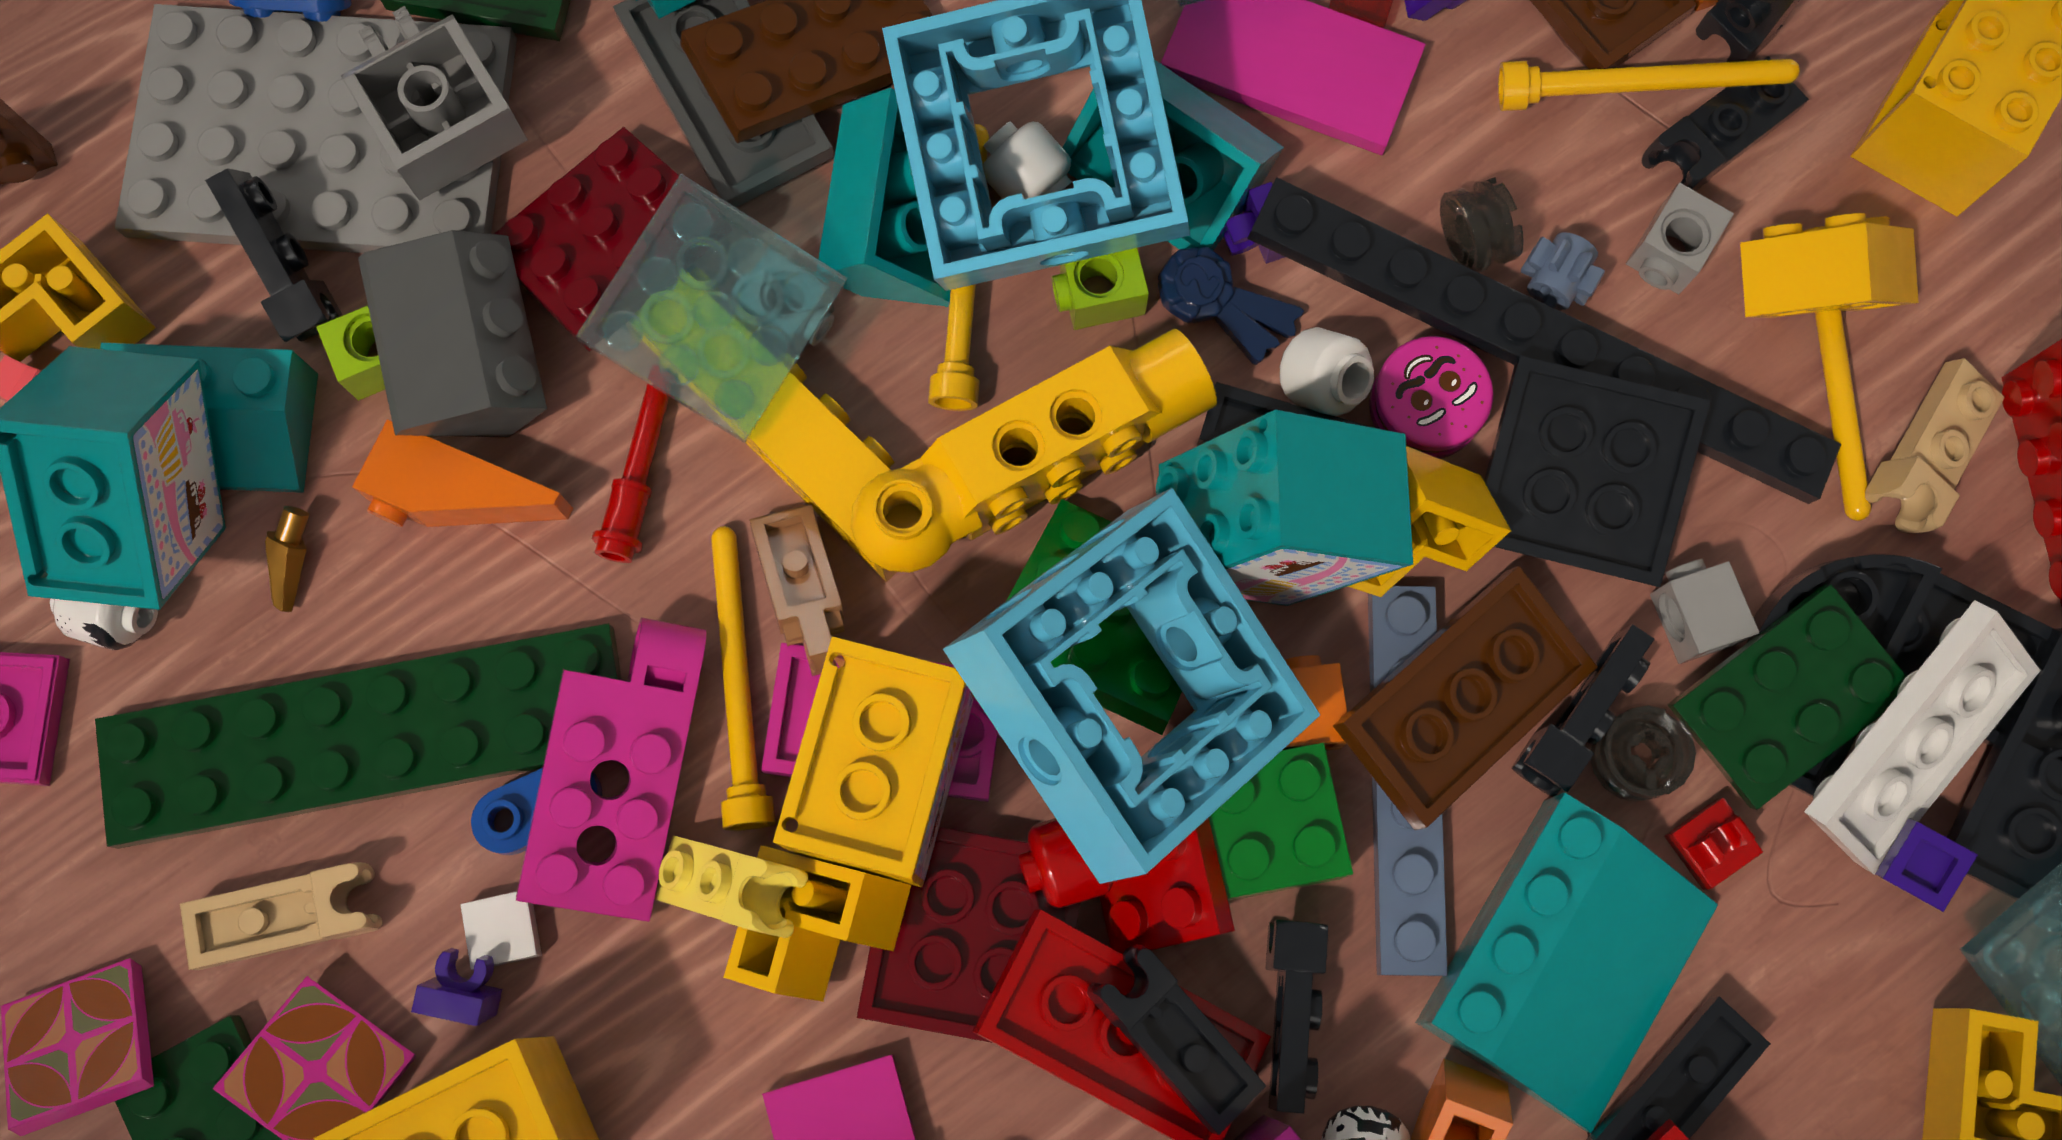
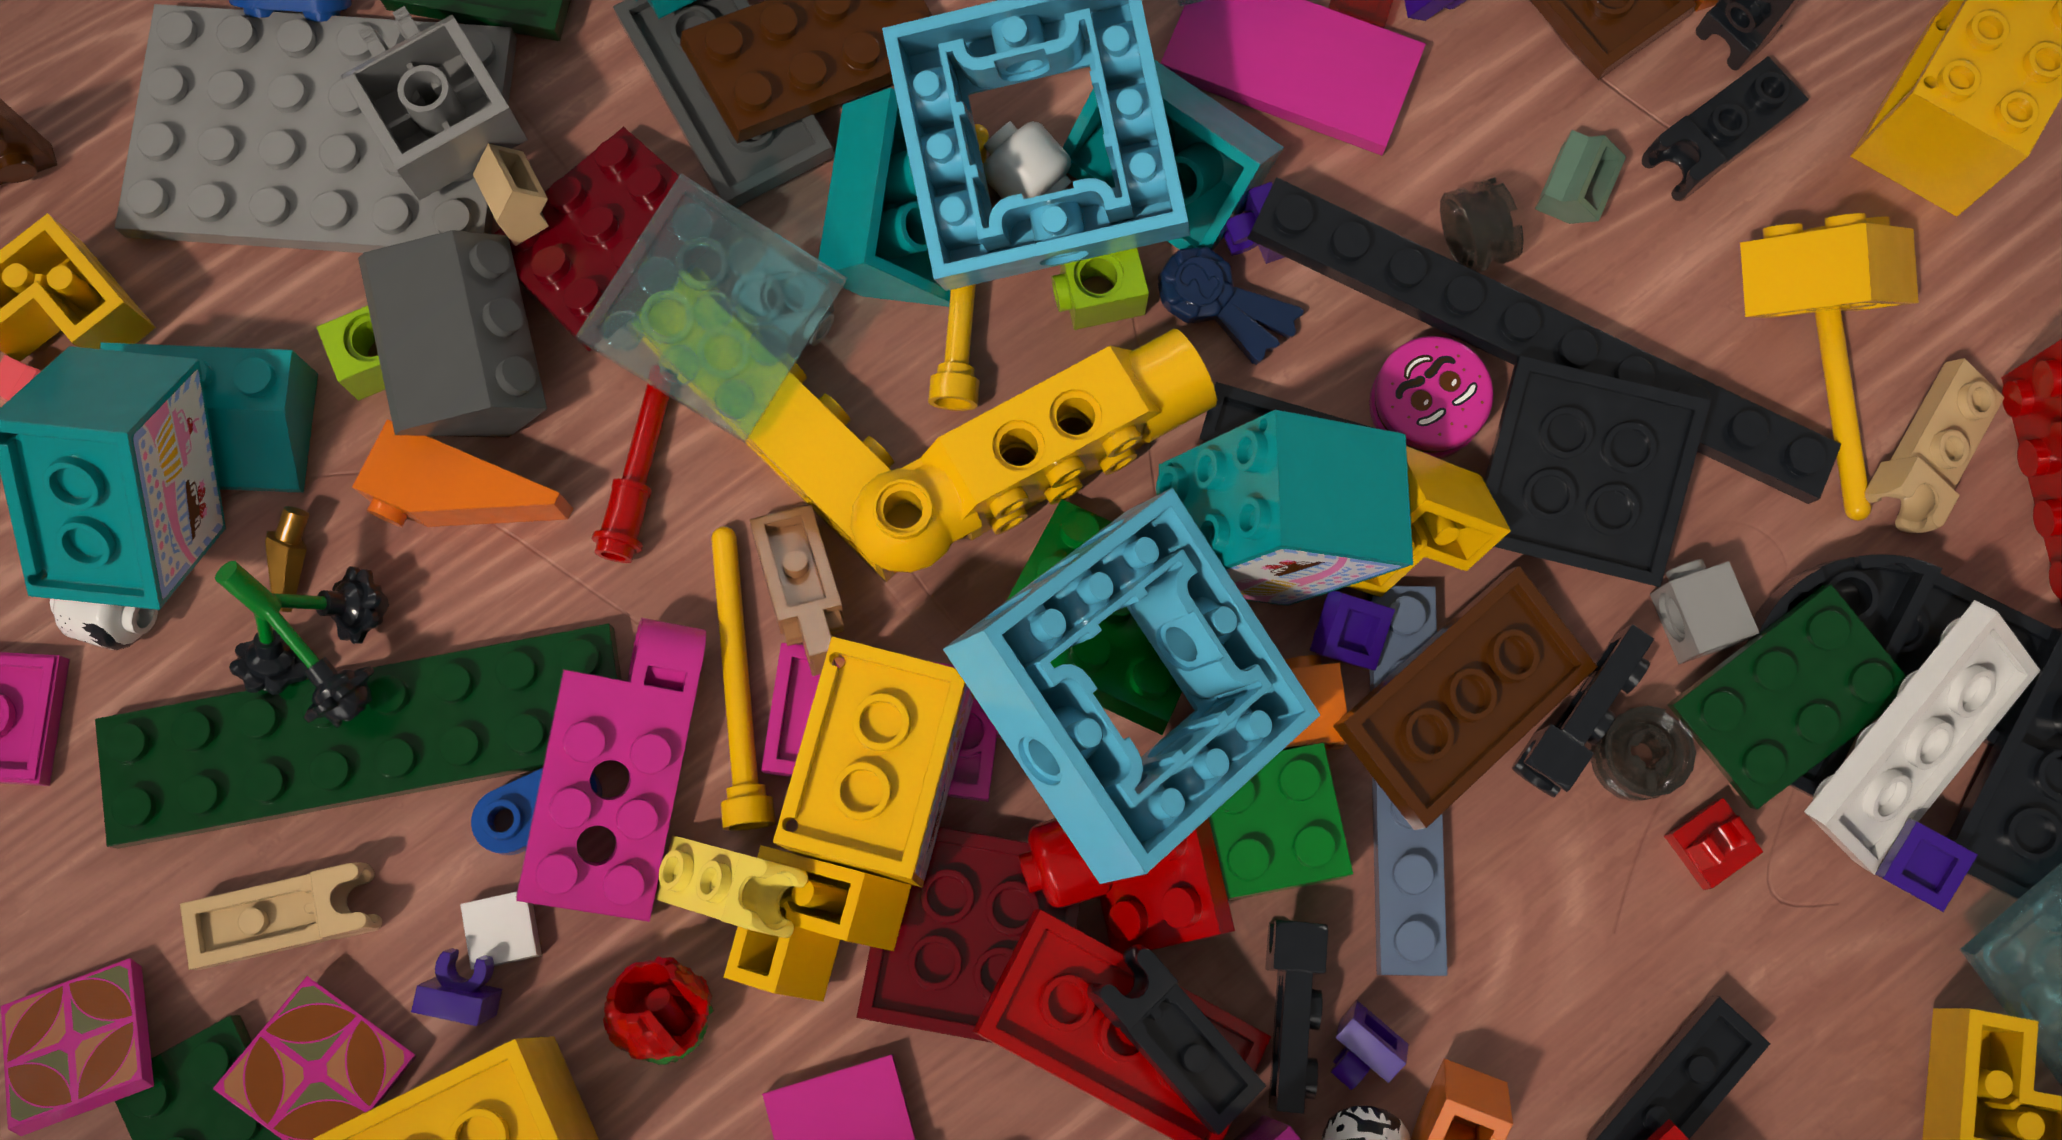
black plate [205,168,343,342] -> none
white head [1280,327,1374,416] -> none
teal slope [1415,792,1718,1133] -> none
yellow piece [1498,59,1800,111] -> none
sand blue gear [1521,232,1605,310] -> none
light grey brick [1626,182,1734,295] -> none
none -> black plant [215,561,389,728]
none -> tan piece [473,143,549,246]
none -> red piece [603,956,714,1065]
none -> dark purple tile [1310,590,1395,671]
none -> dark purple tile [1331,1000,1409,1090]
none -> sand green piece [1535,130,1626,224]

